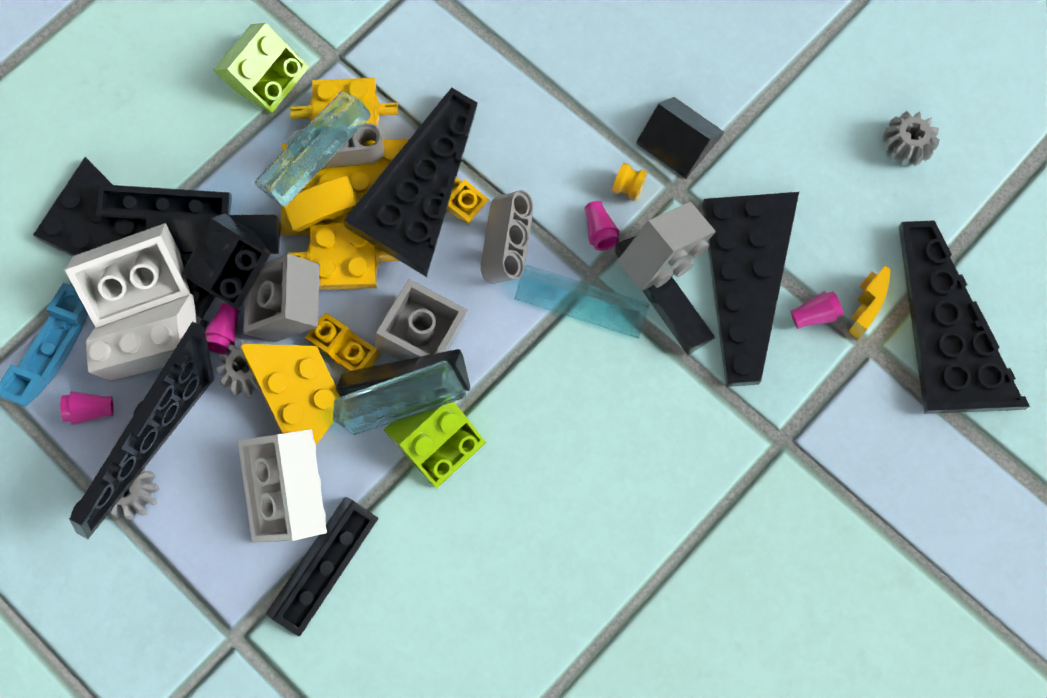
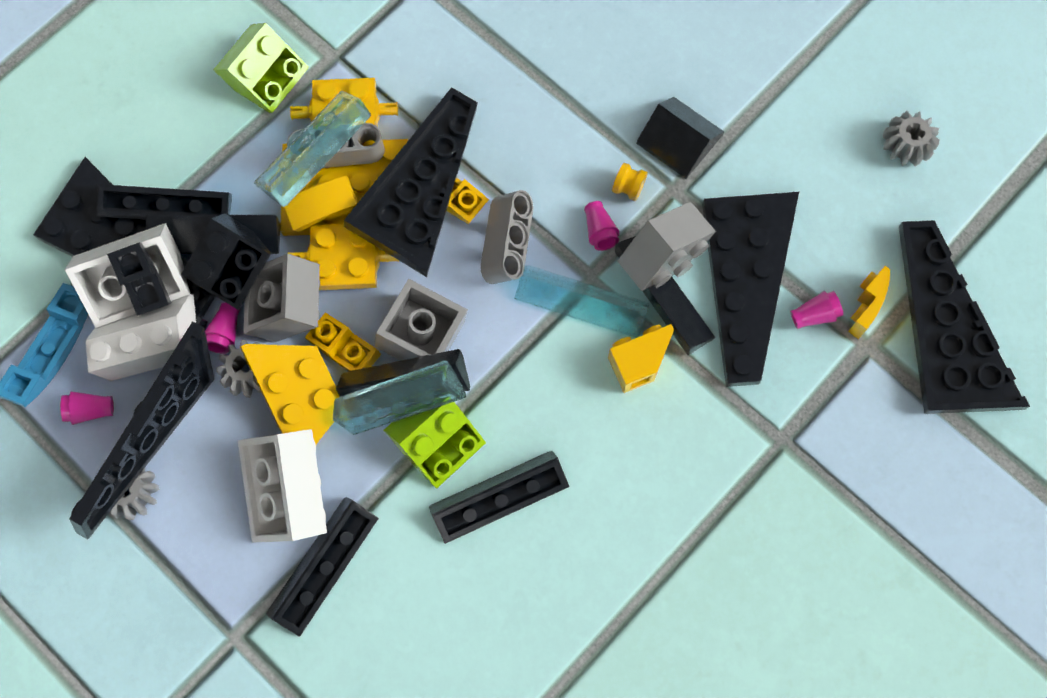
none -> black slope [107,242,172,316]
none -> black slope [429,451,570,544]
none -> yellow slope [608,324,674,393]

